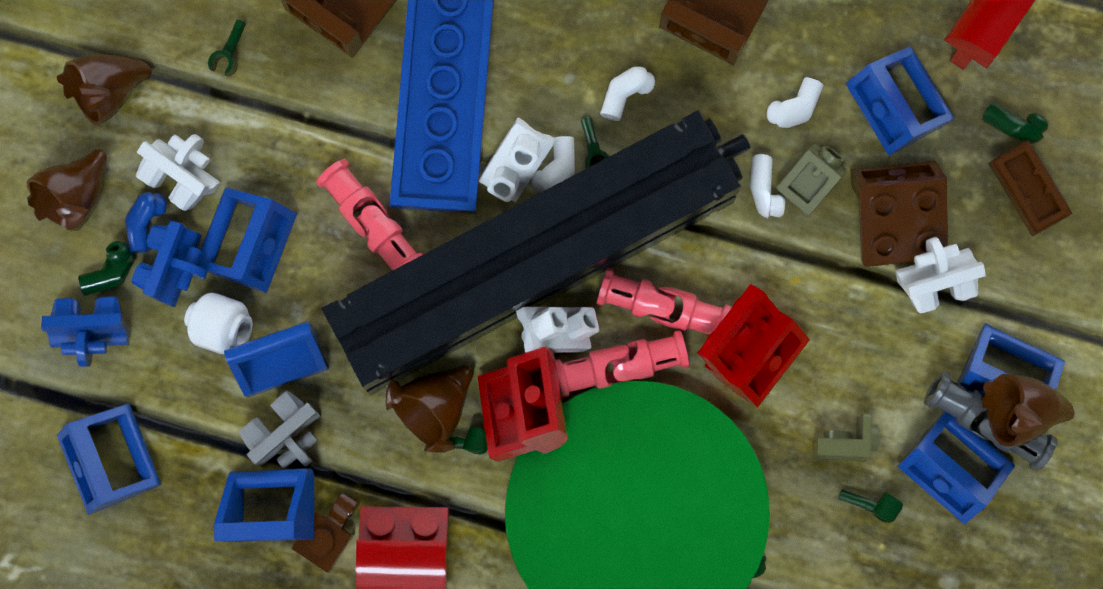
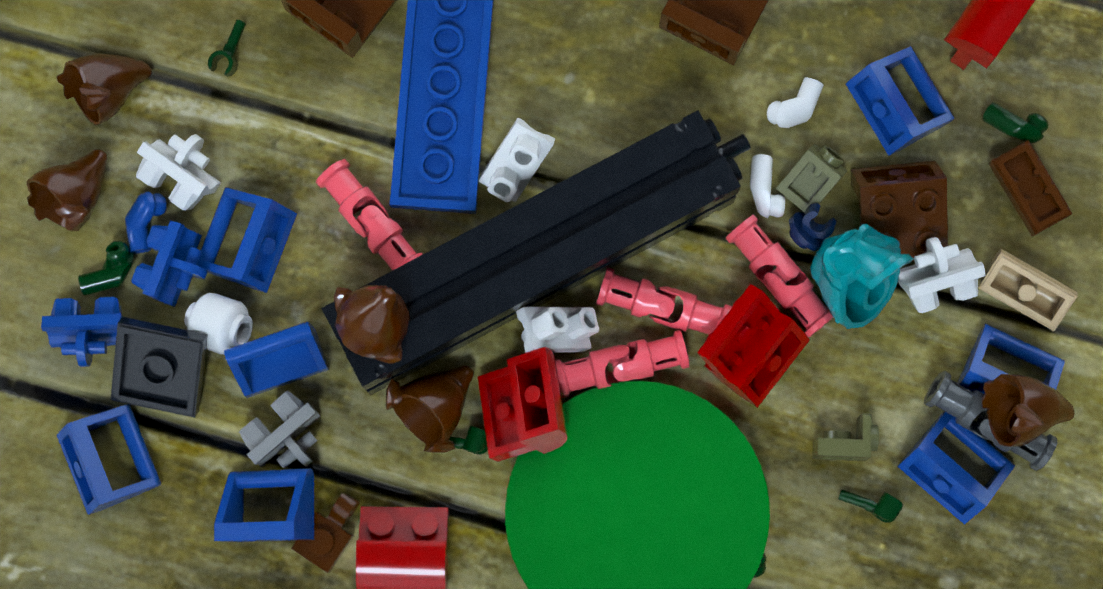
white arm [531,136,575,193] -> none
dark green hand [581,117,609,169] -> none
white arm [600,67,655,121] -> none
none -> black tile [110,317,208,418]
none -> reddish brown hat [333,285,410,364]
none -> coral piece [725,214,834,337]
none -> dark blue plate [789,203,837,251]
none -> teal head [810,224,914,329]
none -> tan brick [978,249,1078,331]

